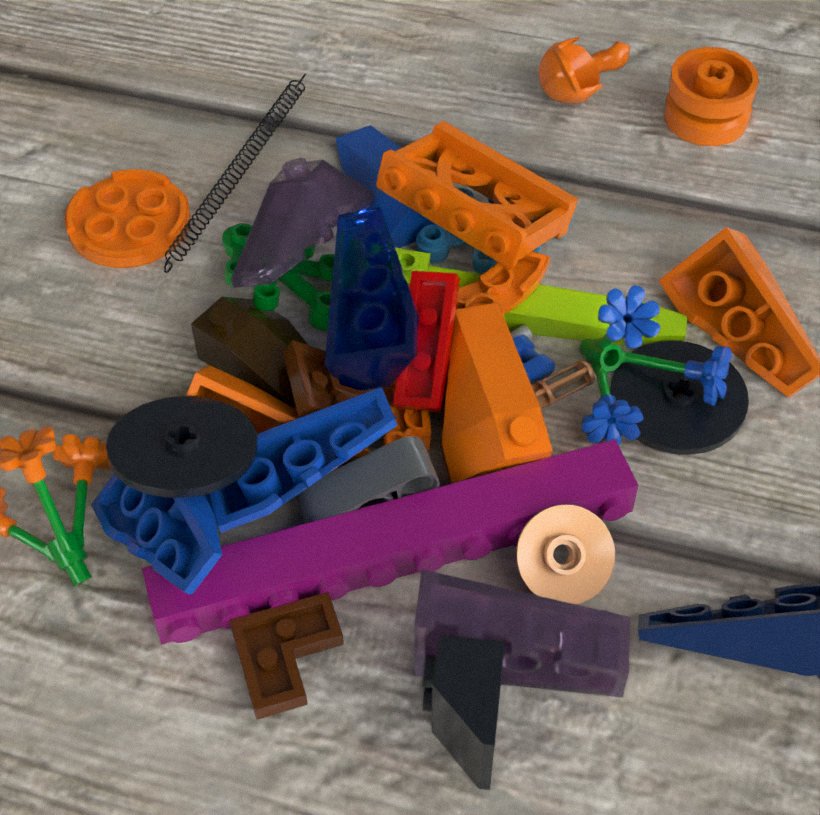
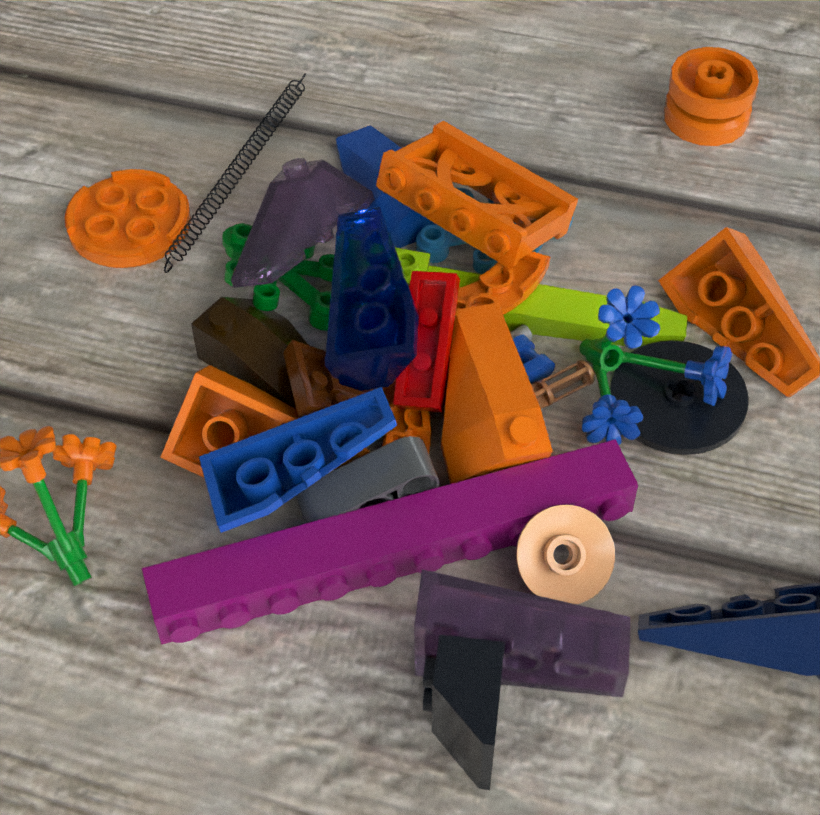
blue wedge [91,474,222,595] -> none
black piece [106,396,258,498] -> none
reddish brown plate [229,592,344,720] -> none
orange piece [538,37,630,105] -> none

